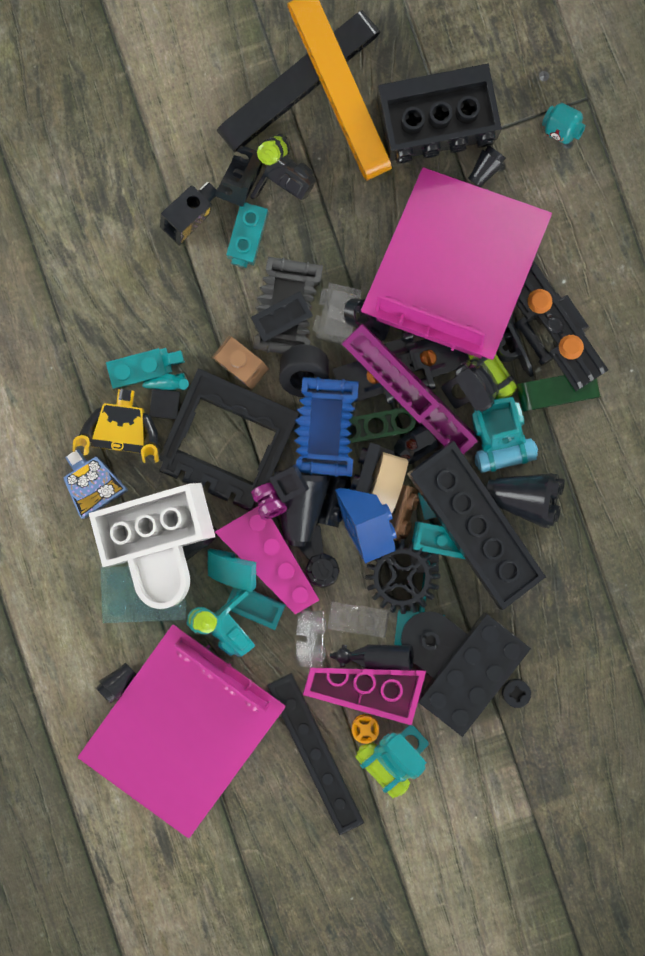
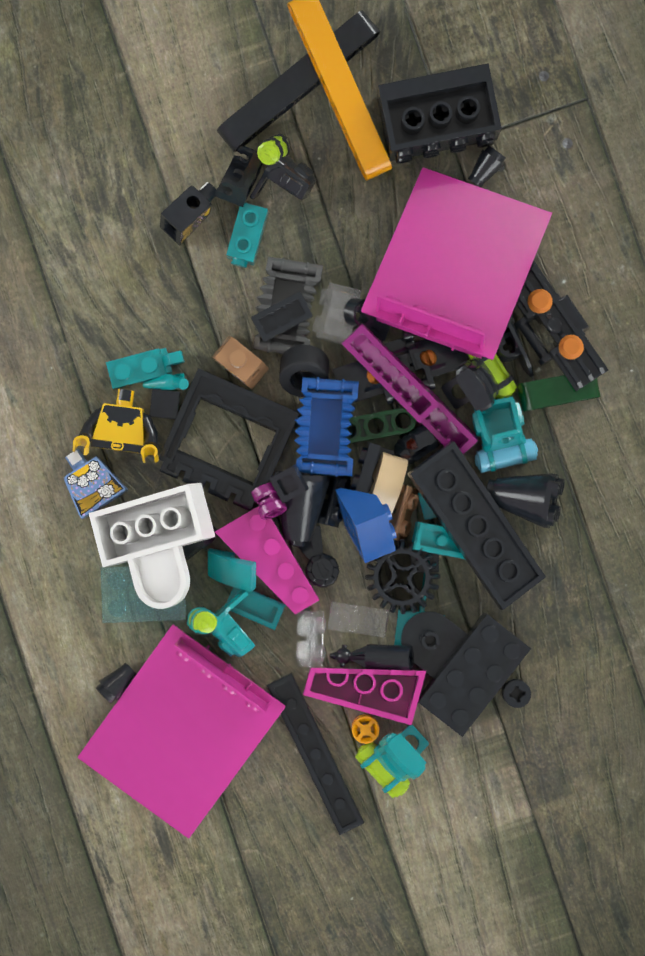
teal head [542,103,586,144] -> none

